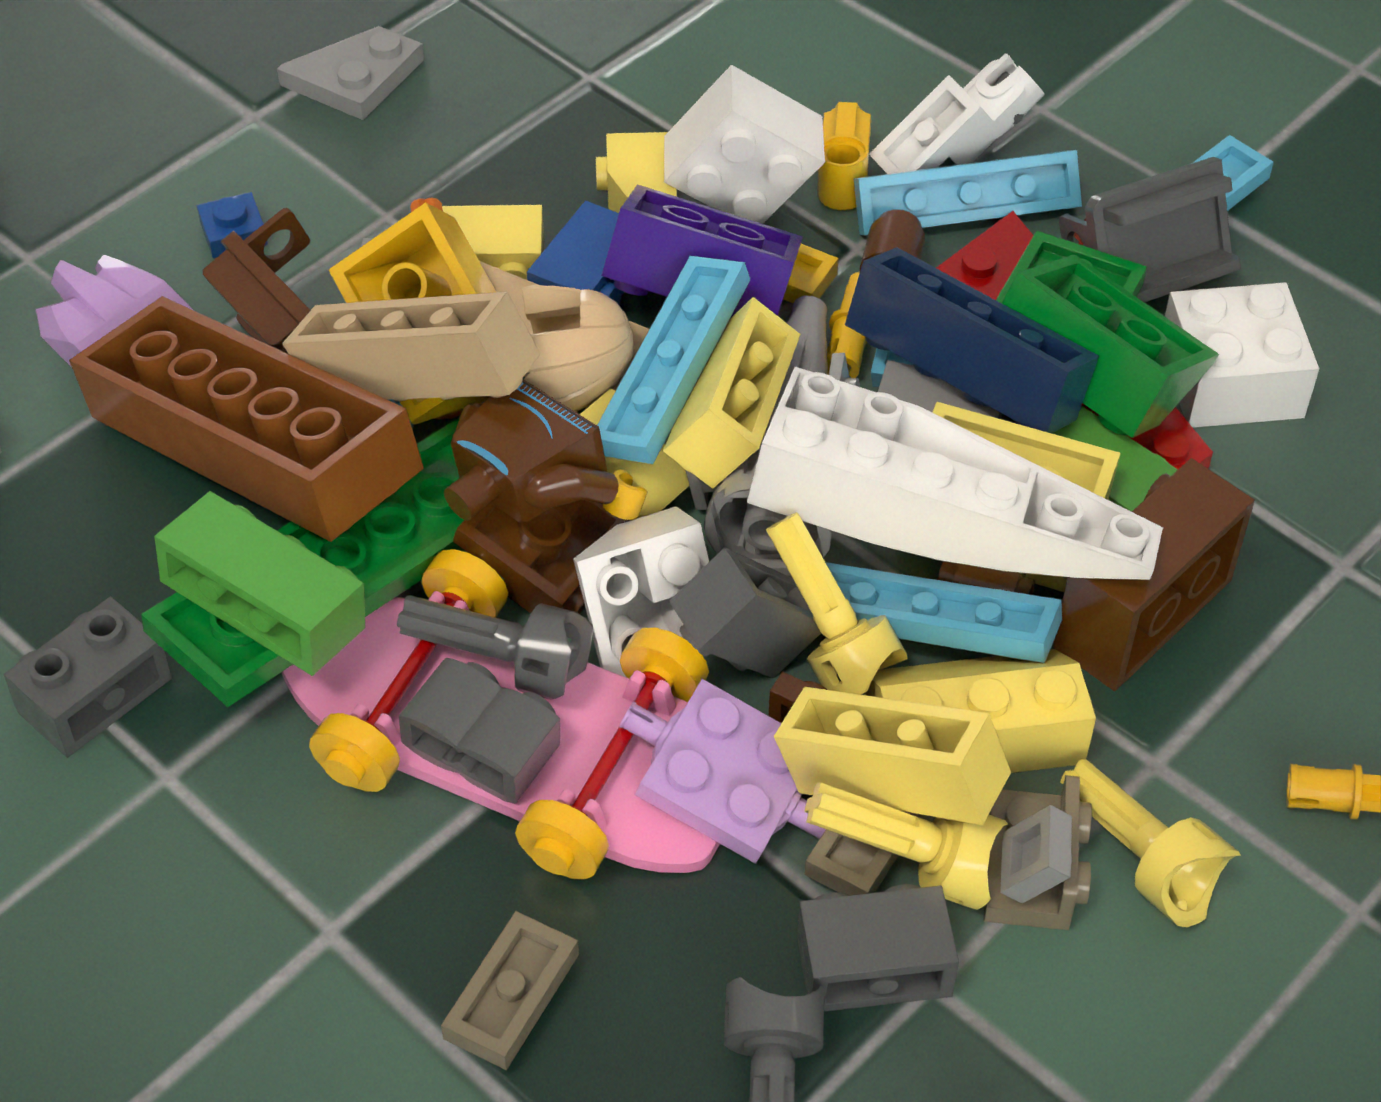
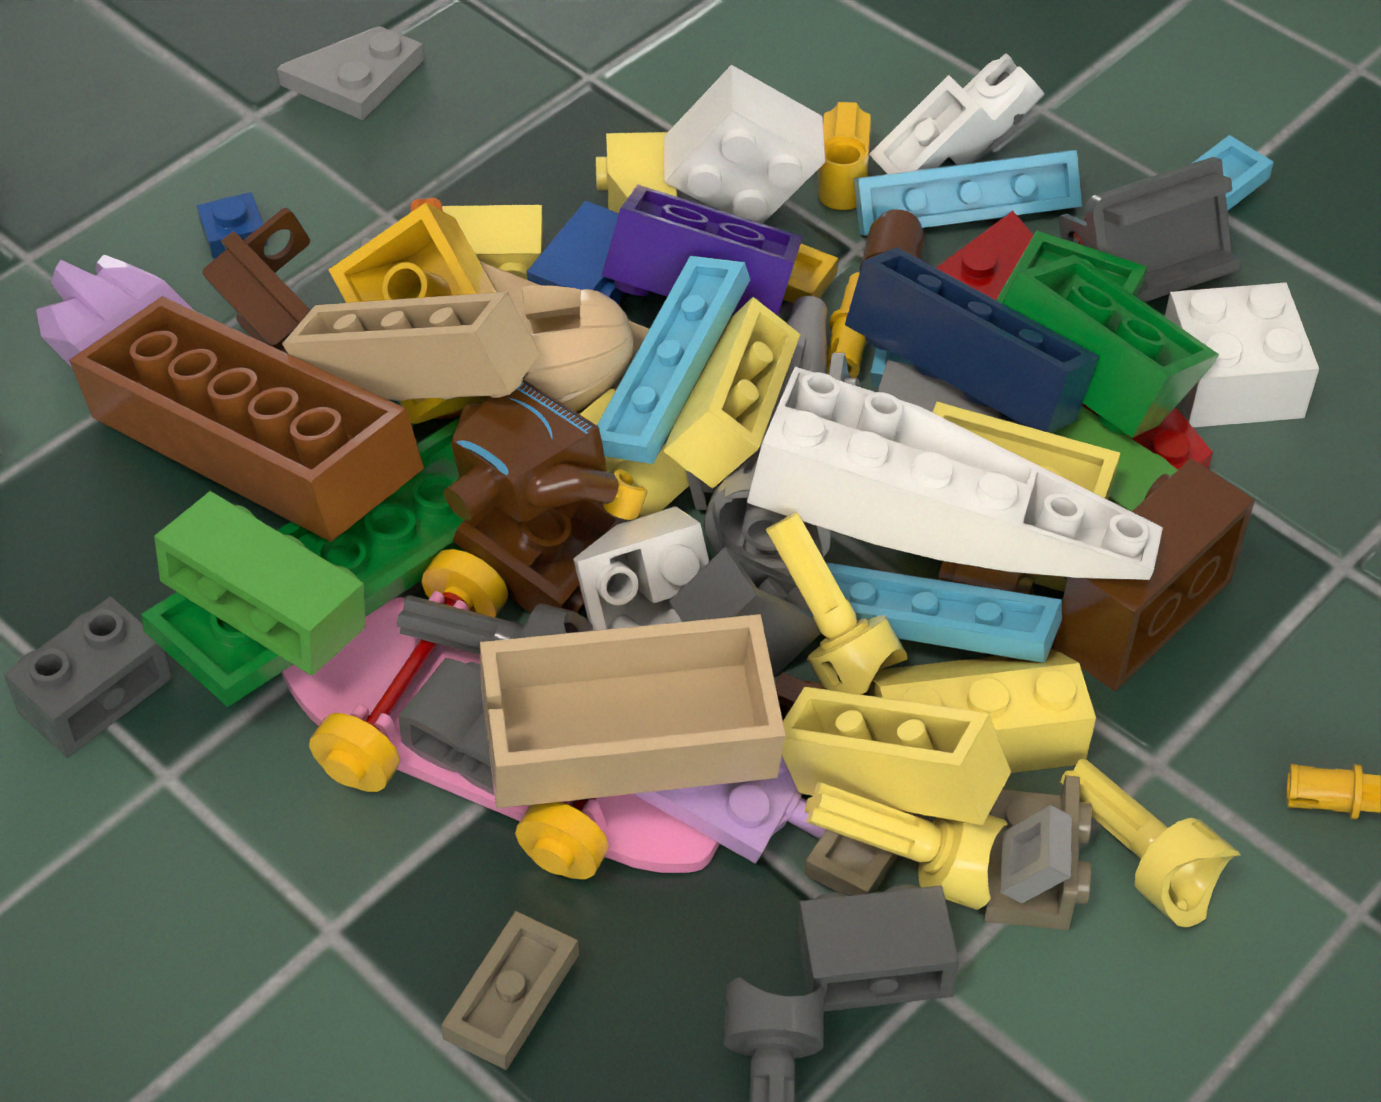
none -> tan piece [480,614,786,809]

